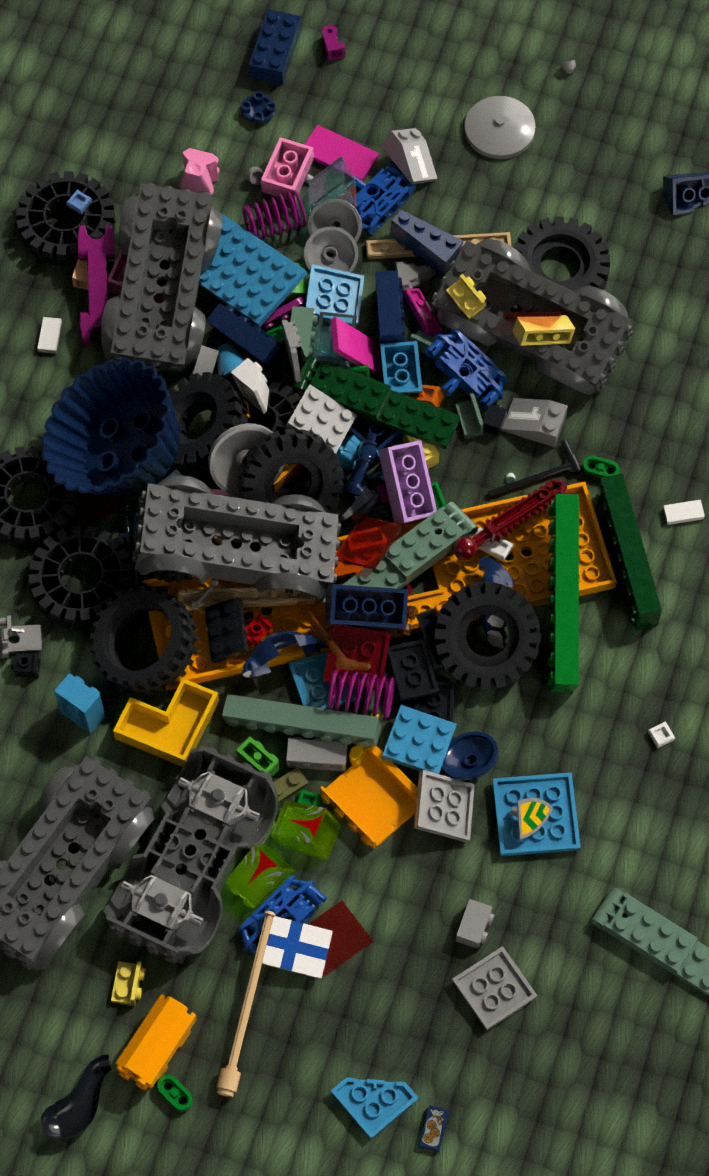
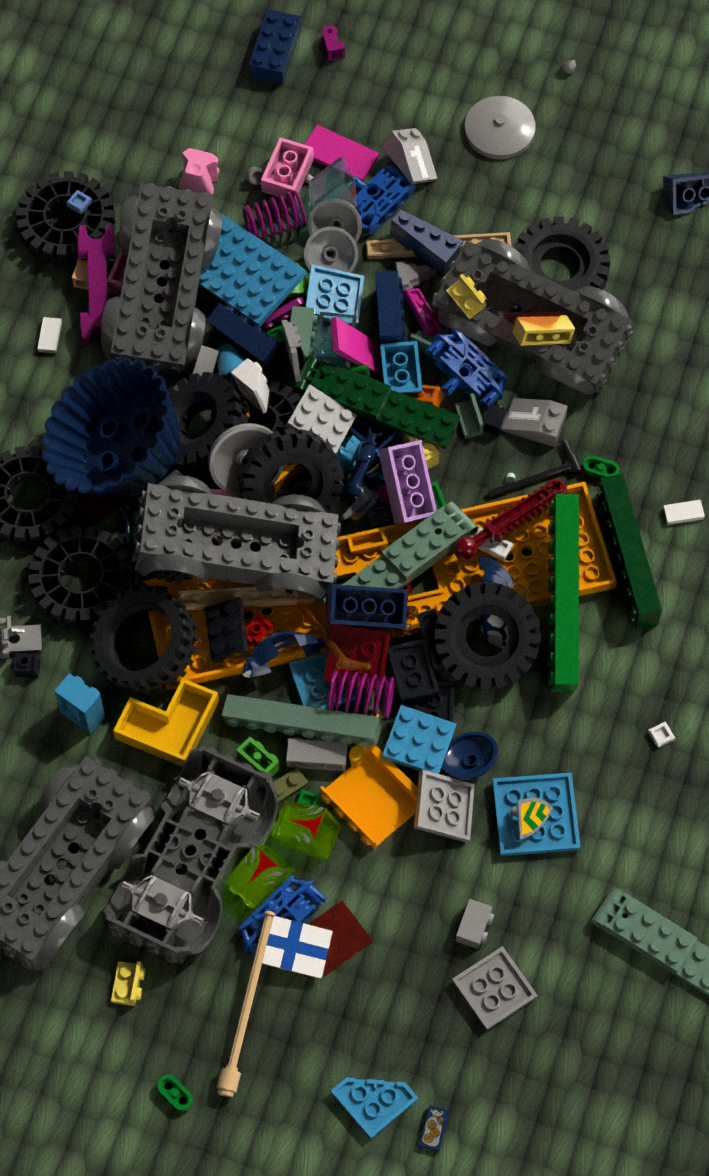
black animal [41,1054,112,1141] -> none
light orange brick [115,994,197,1091] -> none
light grey hinge [191,579,219,610] -> none
dark blue dish [241,91,276,123] -> none
clear red piece [335,517,403,570] -> none

